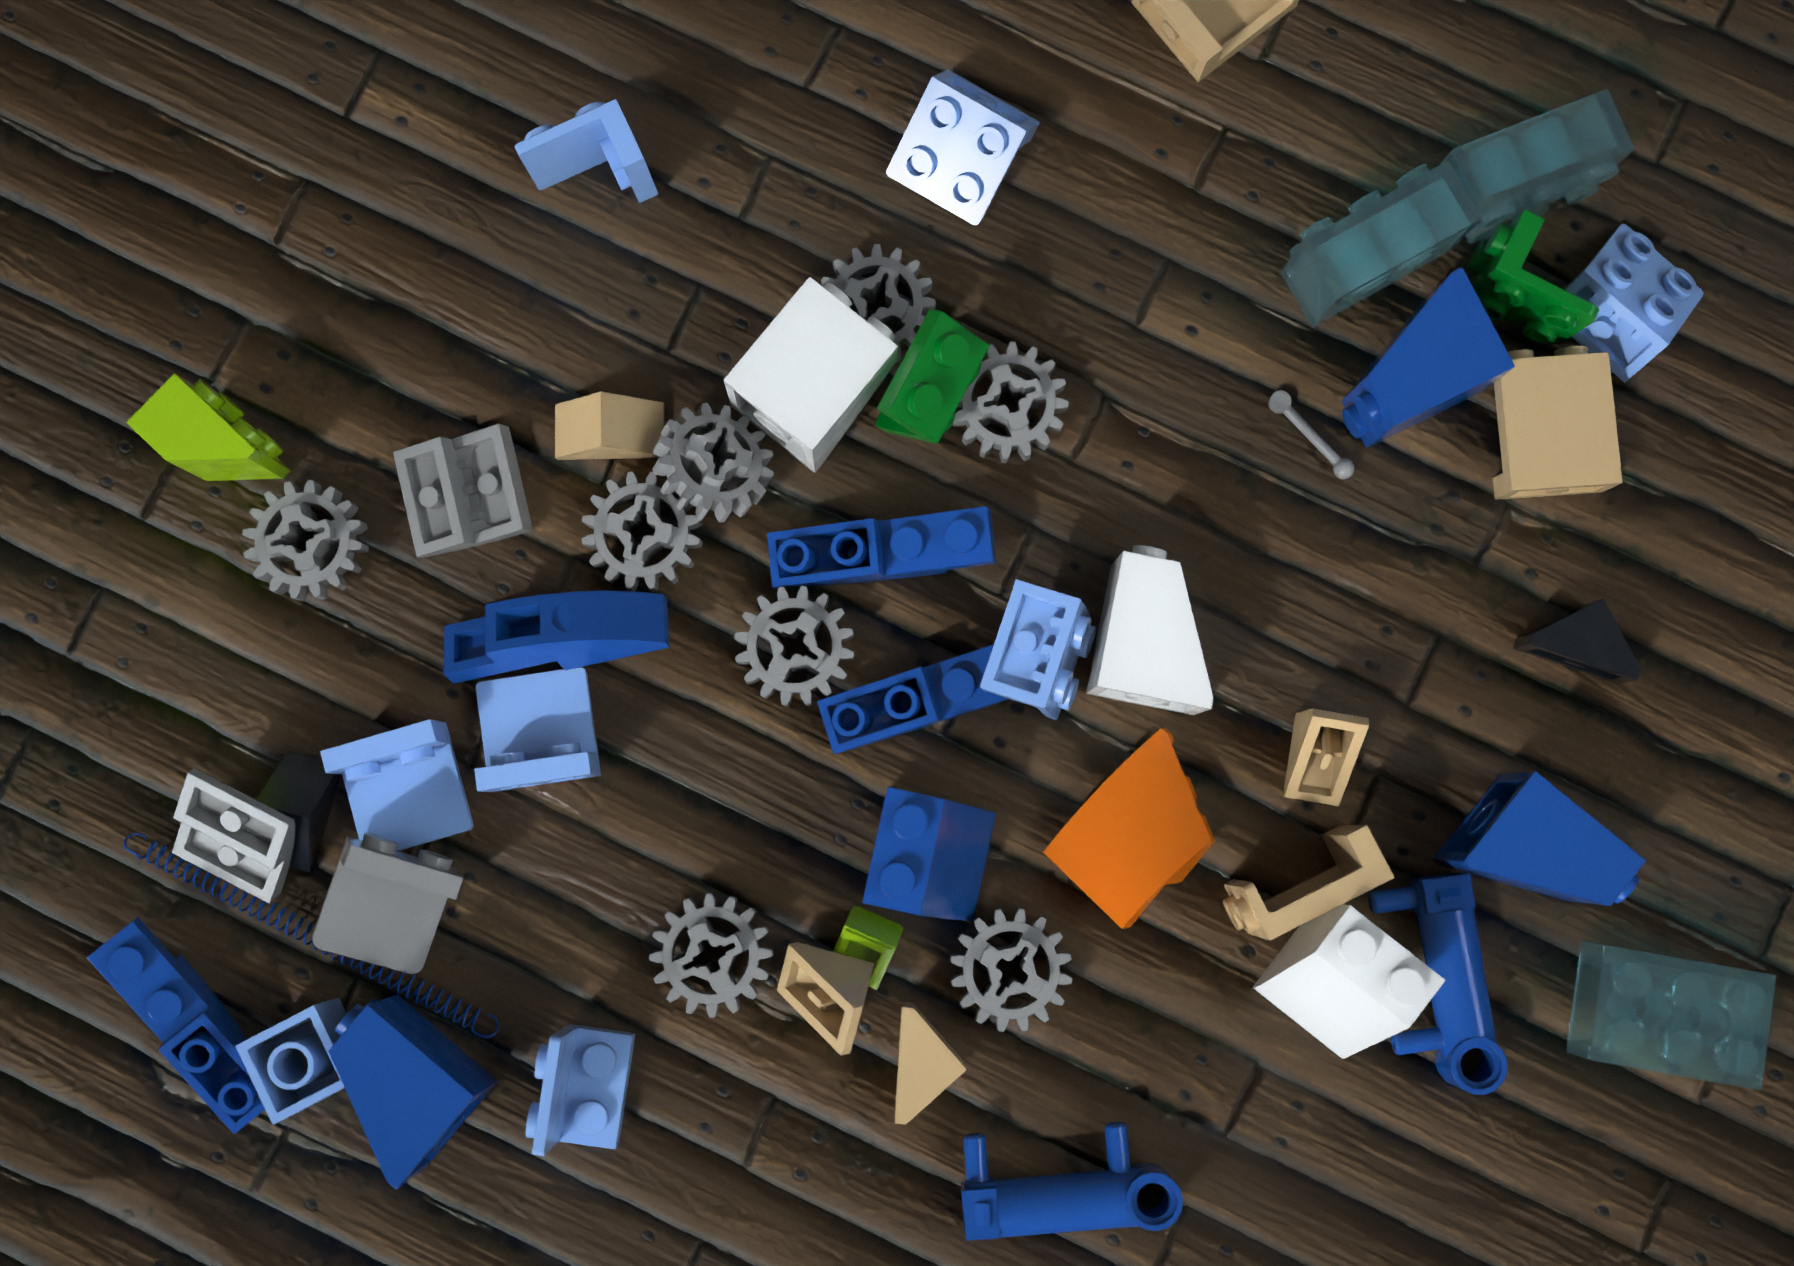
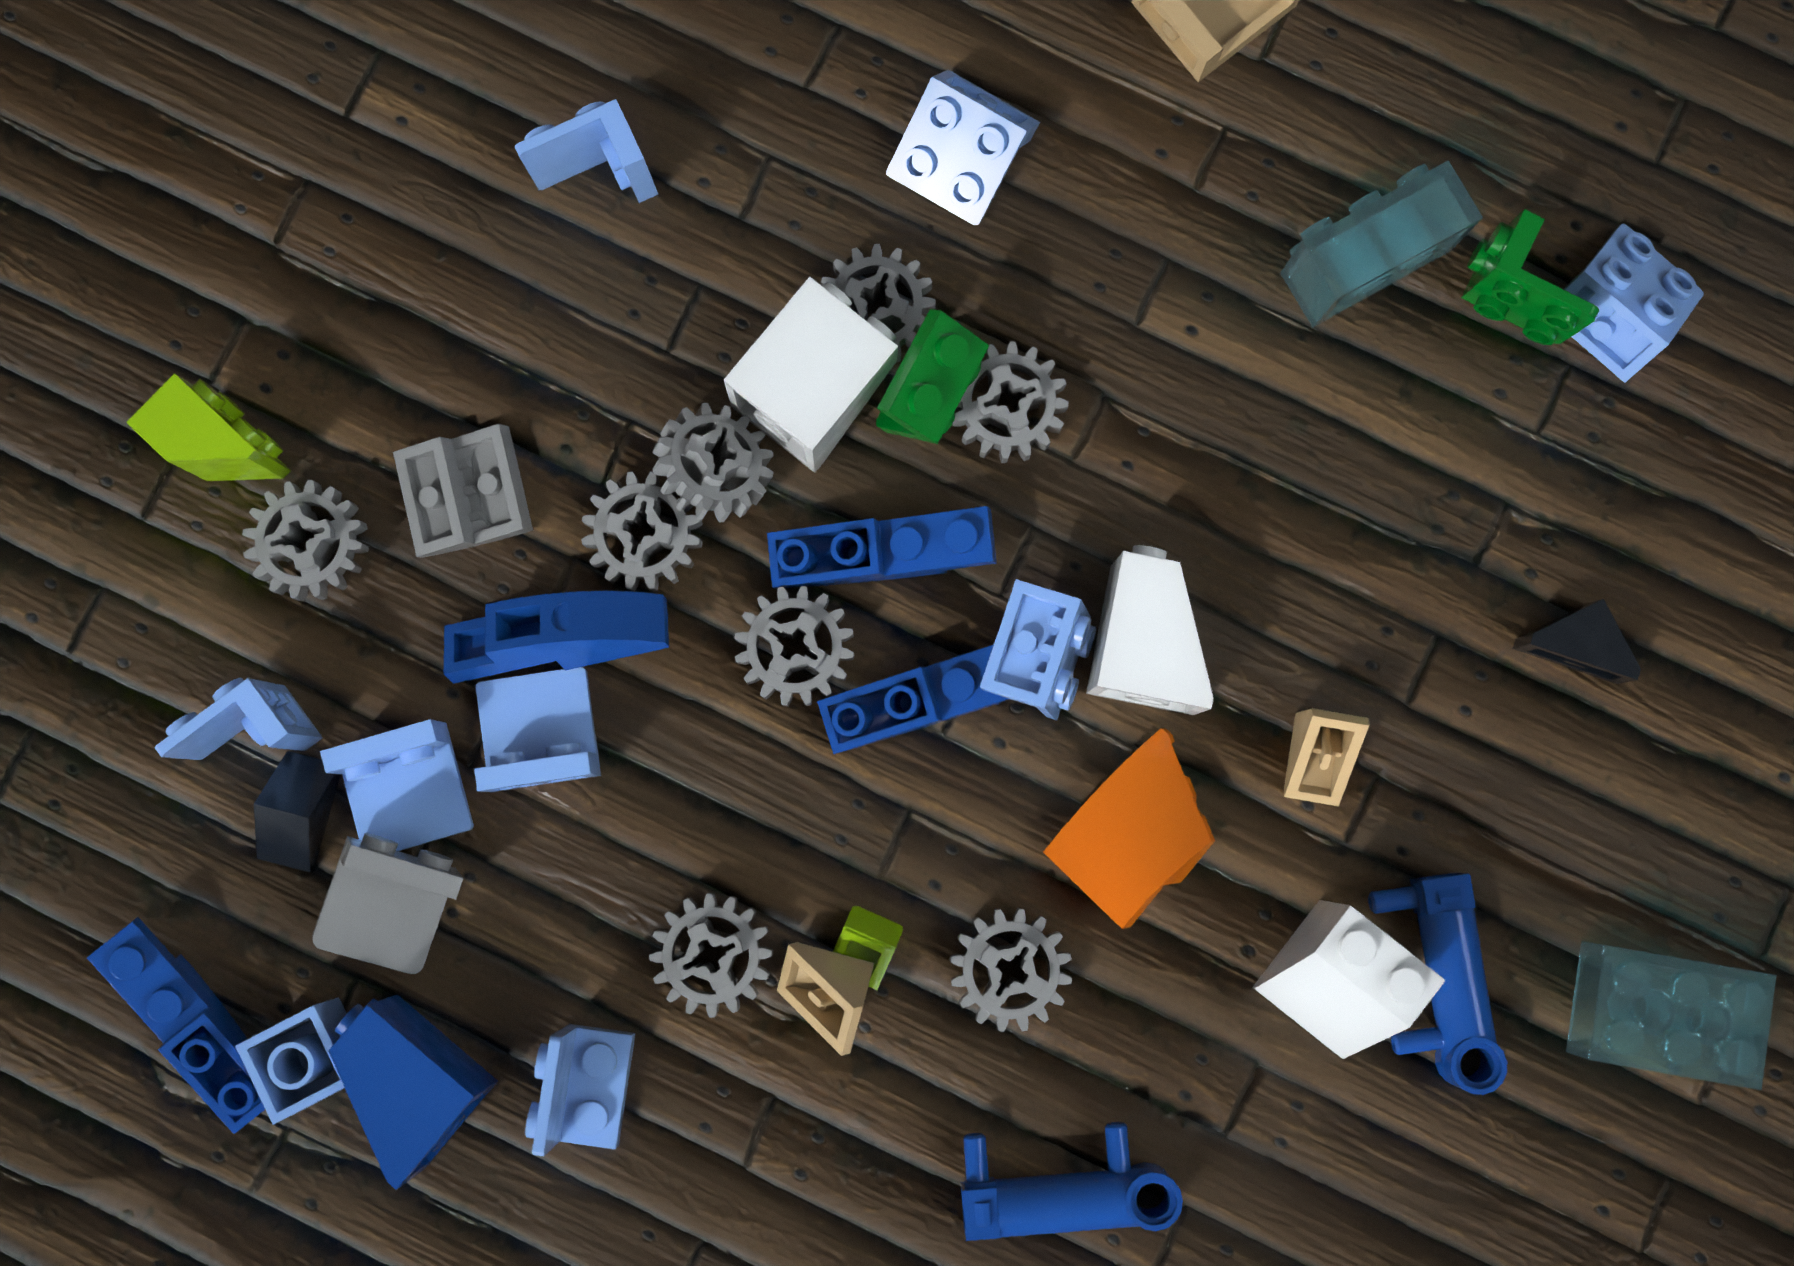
blue piece [123,833,500,1038] -> none
light grey slope [172,768,295,904] -> none
tan slope [555,391,665,460] -> none
blue slope [862,787,996,922] -> none
tan slope [895,1002,967,1124] -> none
tan panel [1222,825,1394,941] -> none
light grey hinge [1268,390,1355,479] -> none
blue slope [1342,267,1515,448] -> none
clear light blue brick [1422,88,1635,244] -> none
blue slope [1432,771,1646,906] -> none
tan panel [1493,346,1623,500] -> none
none -> light blue bracket [155,678,323,760]

